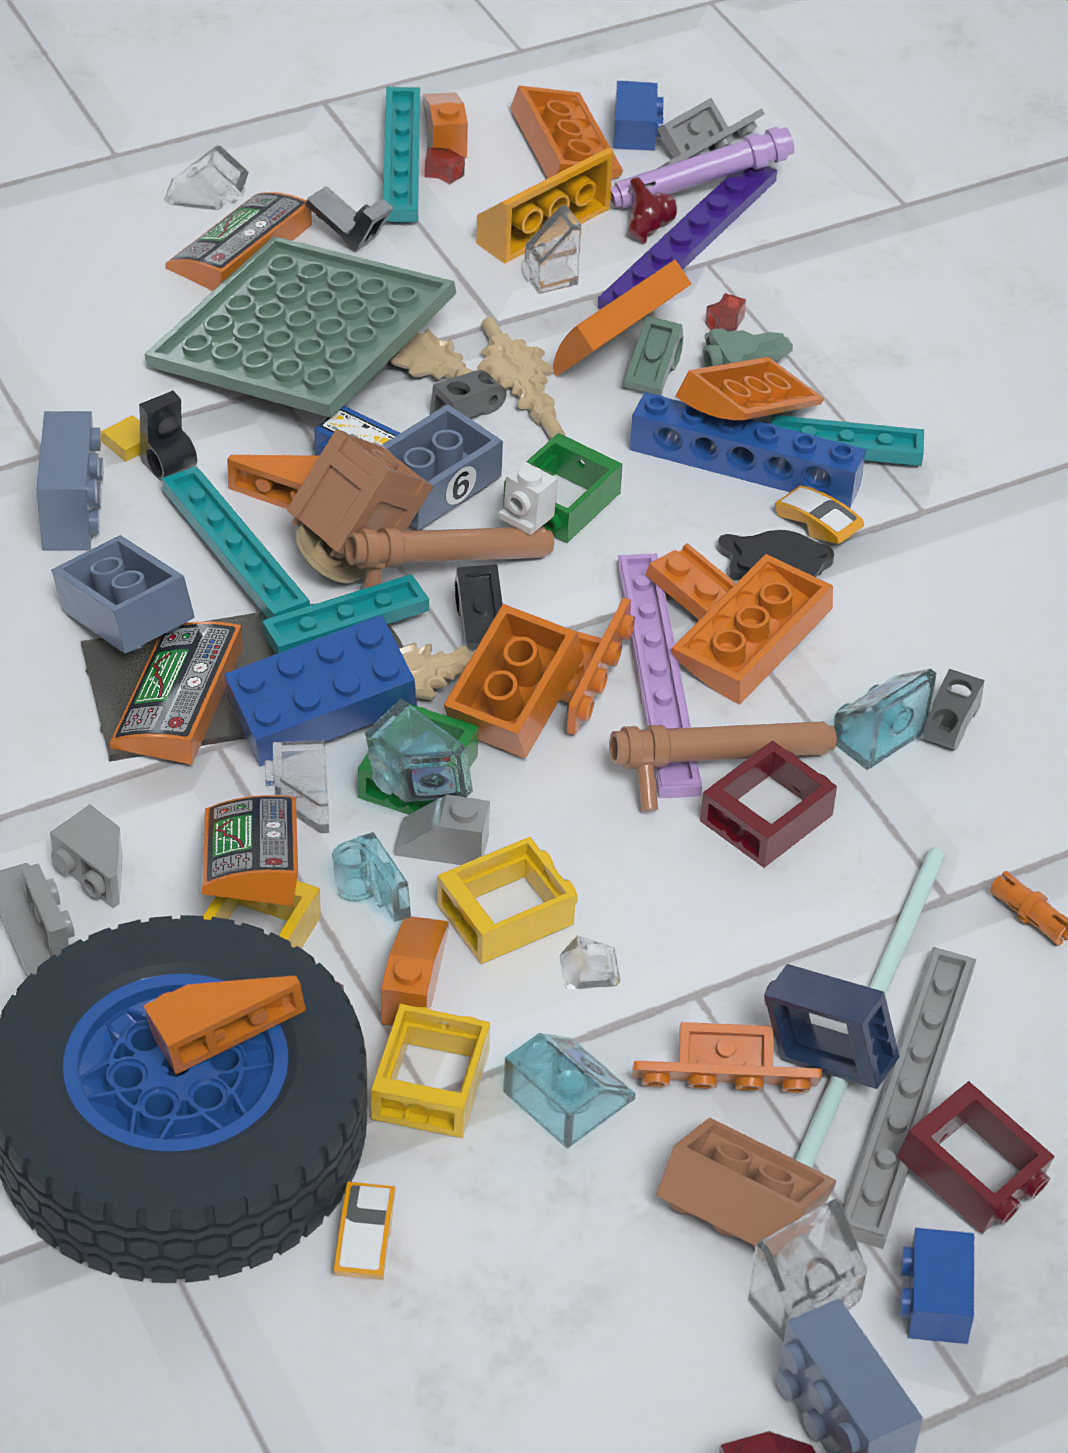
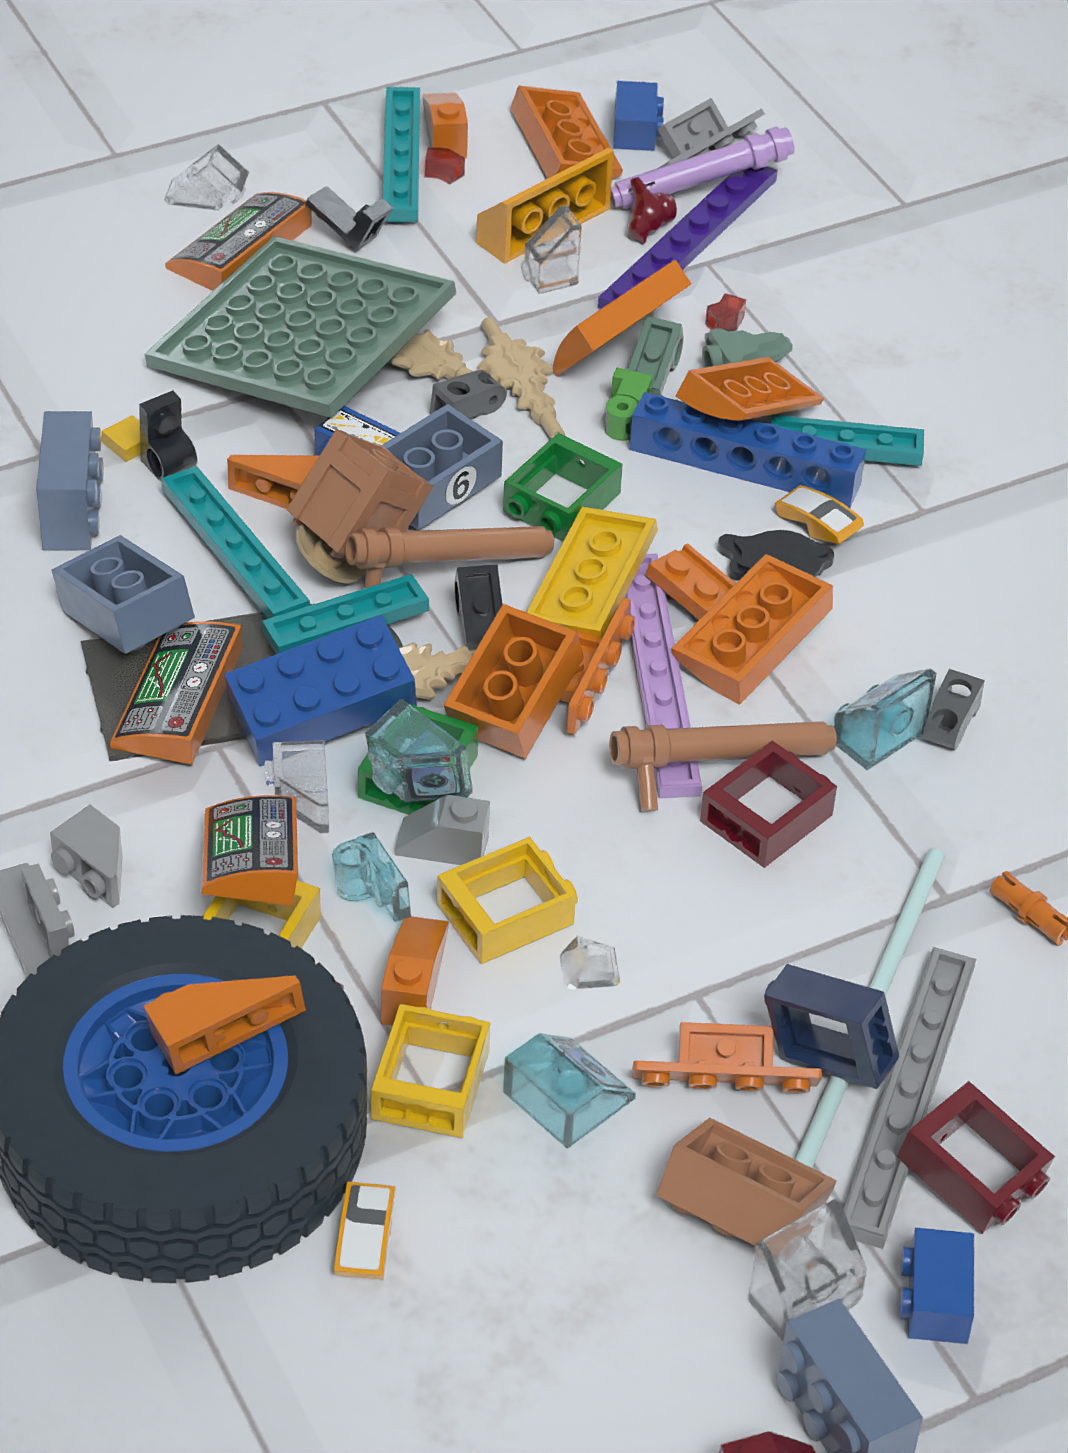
white brick [498,462,558,535] -> none
none -> yellow plate [527,506,658,638]
none -> bright green leg [605,367,653,441]

